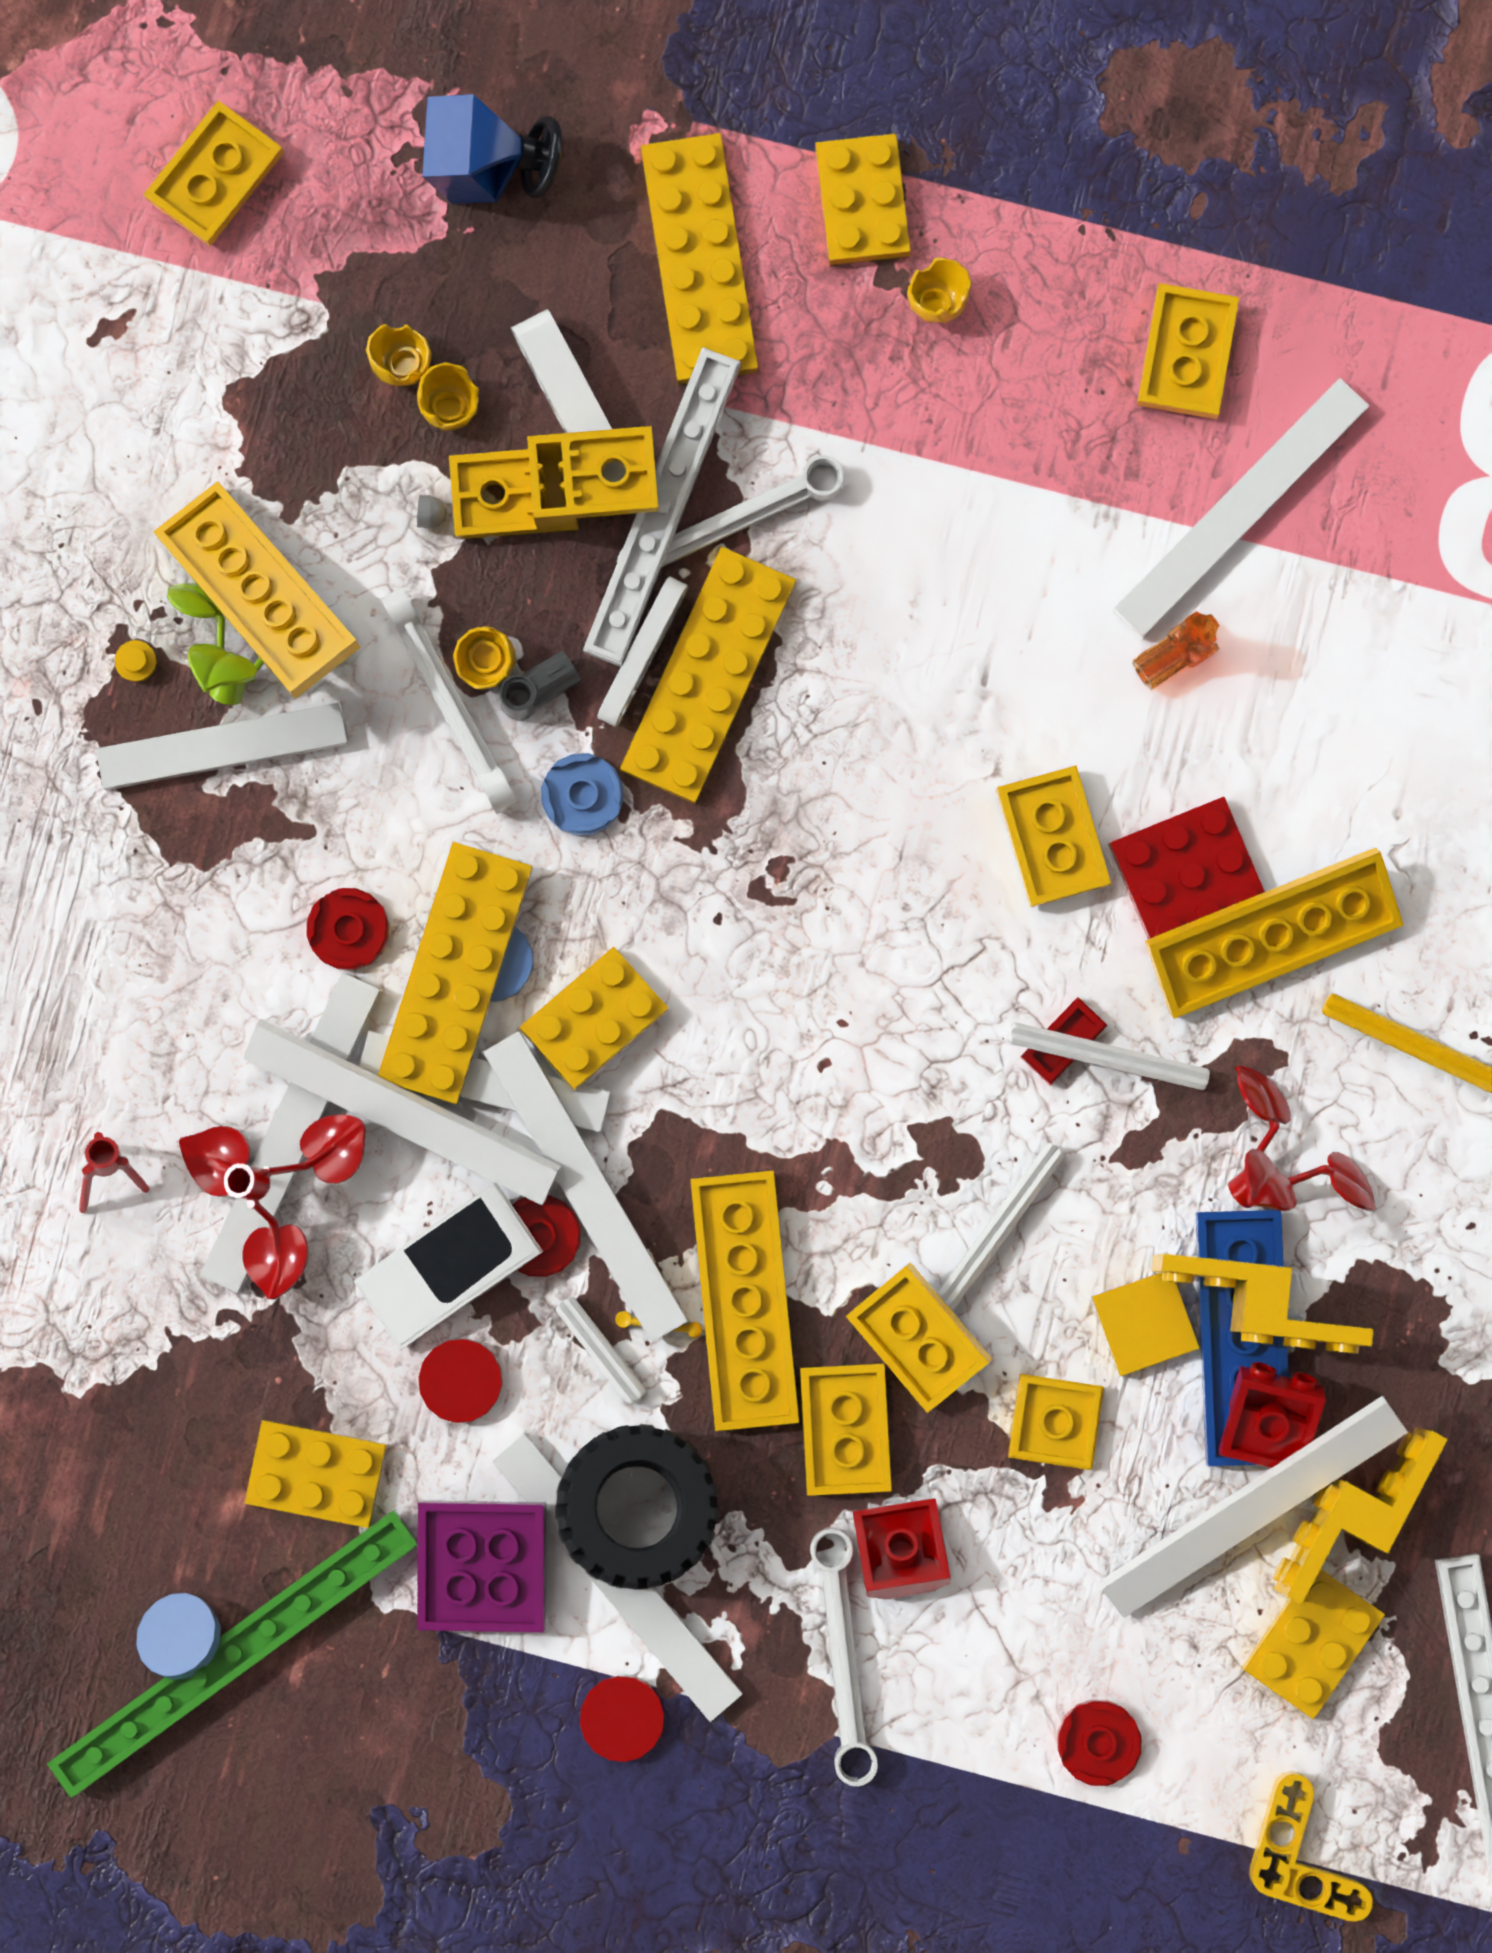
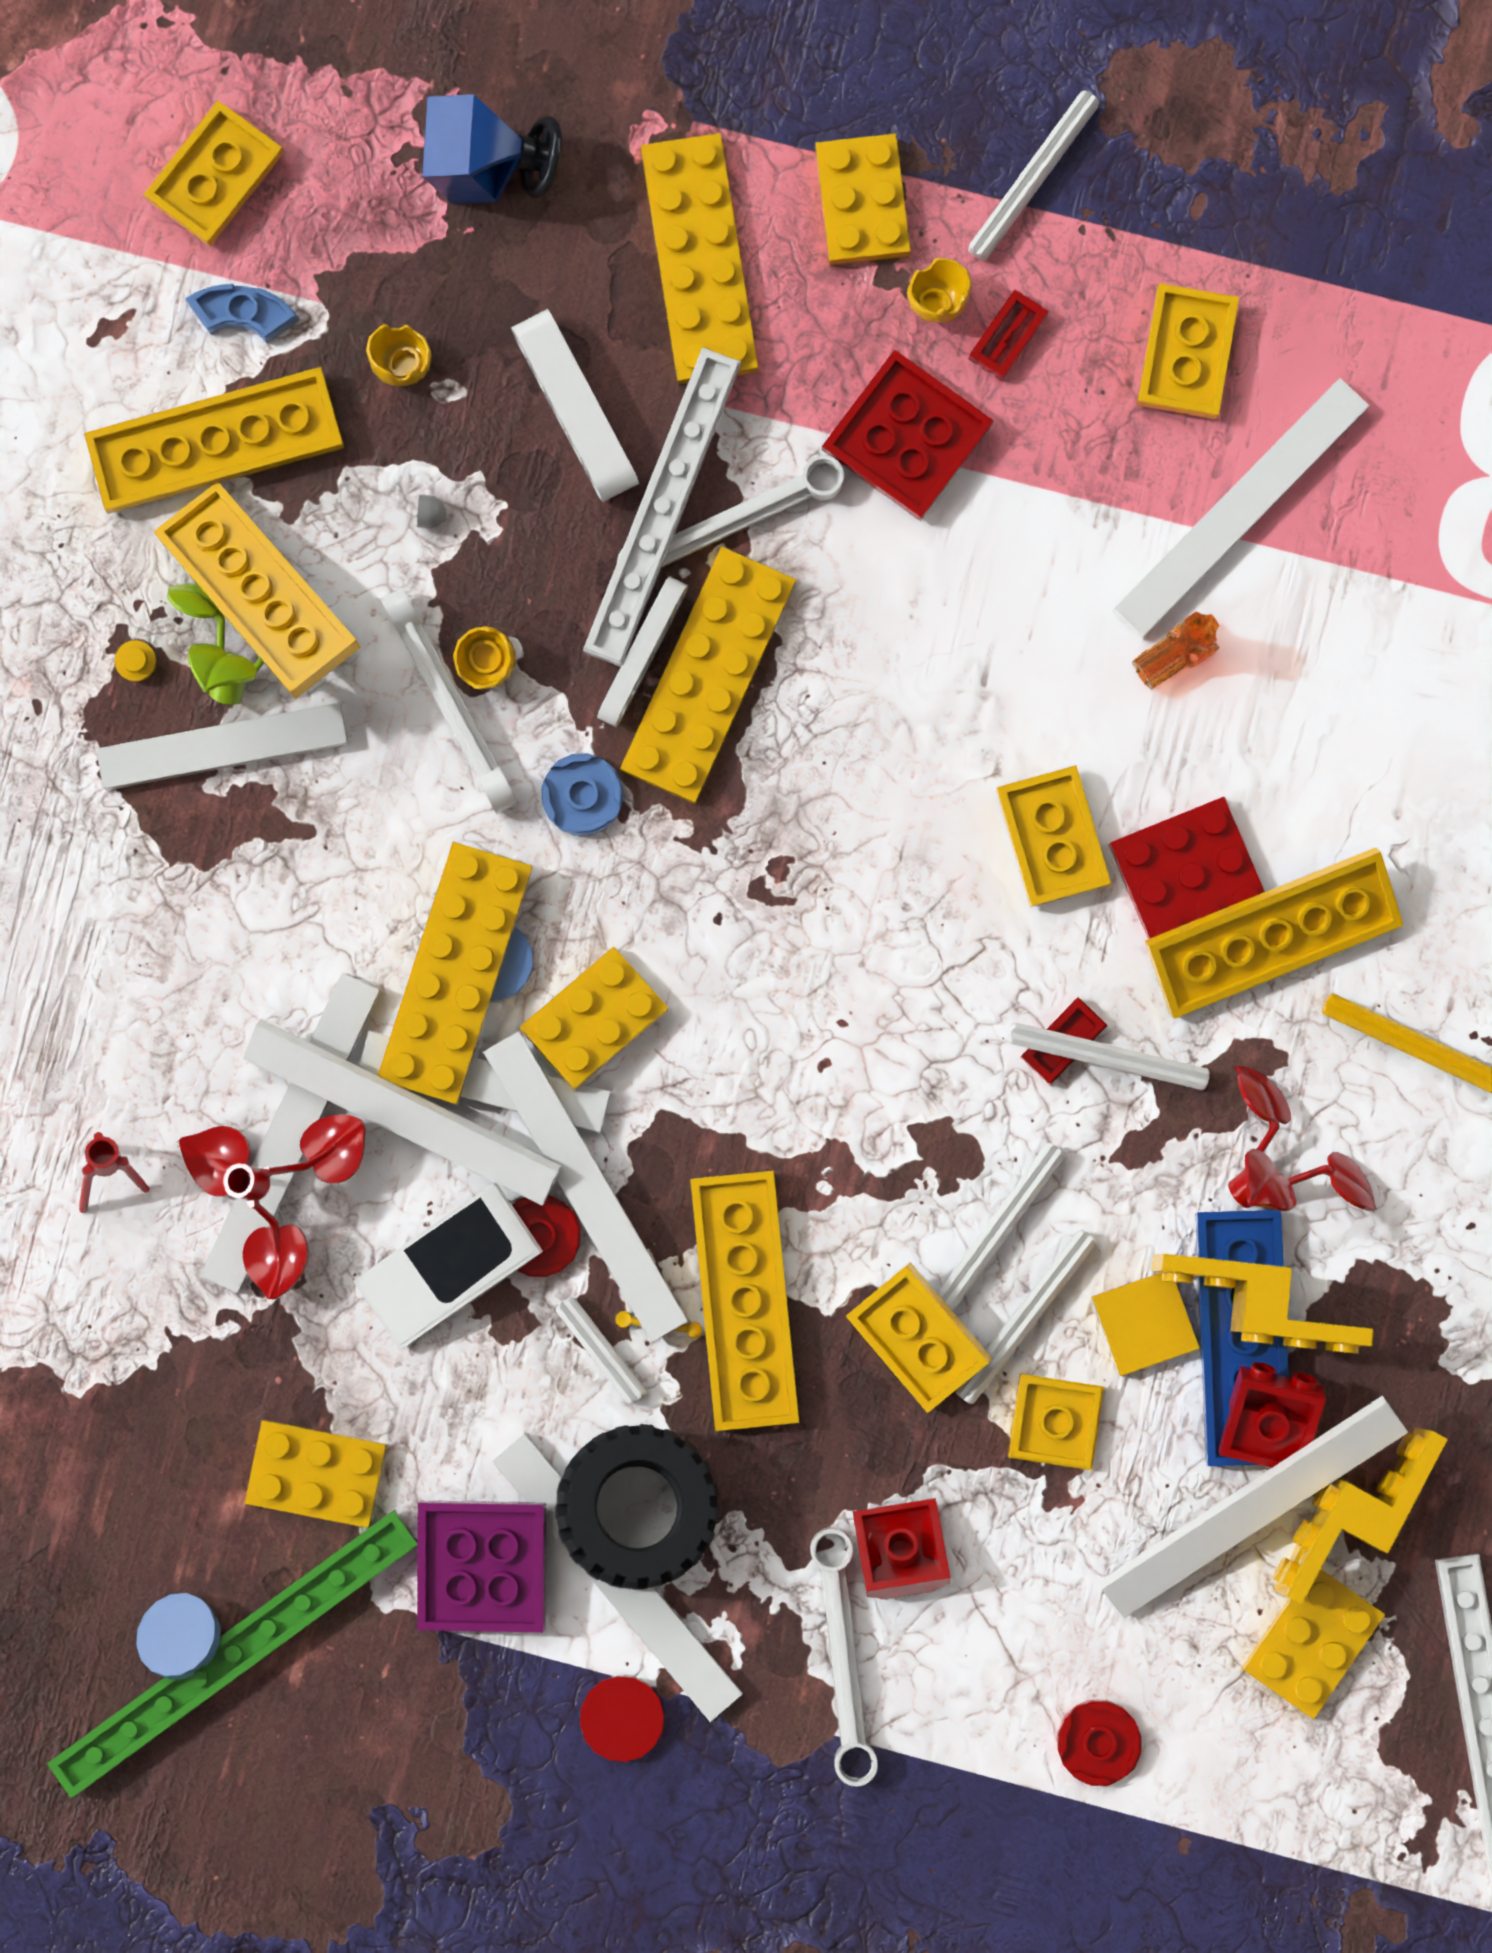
red tile [306,888,390,970] -> none
yellow hair [417,362,479,431] -> none
red tile [418,1339,503,1423] -> none
yellow bracket [449,426,659,540] -> none
dark grey piece [500,650,581,720] -> none
yellow plate [800,1363,892,1496] -> none
yellow beam [1249,1771,1373,1922] -> none
none -> yellow plate [84,367,344,514]
none -> medium blue tile [185,284,300,343]
none -> red plate [821,349,994,521]
none -> white axle [955,1230,1096,1404]
none -> white axle [968,90,1099,261]
none -> red tile [968,289,1048,381]

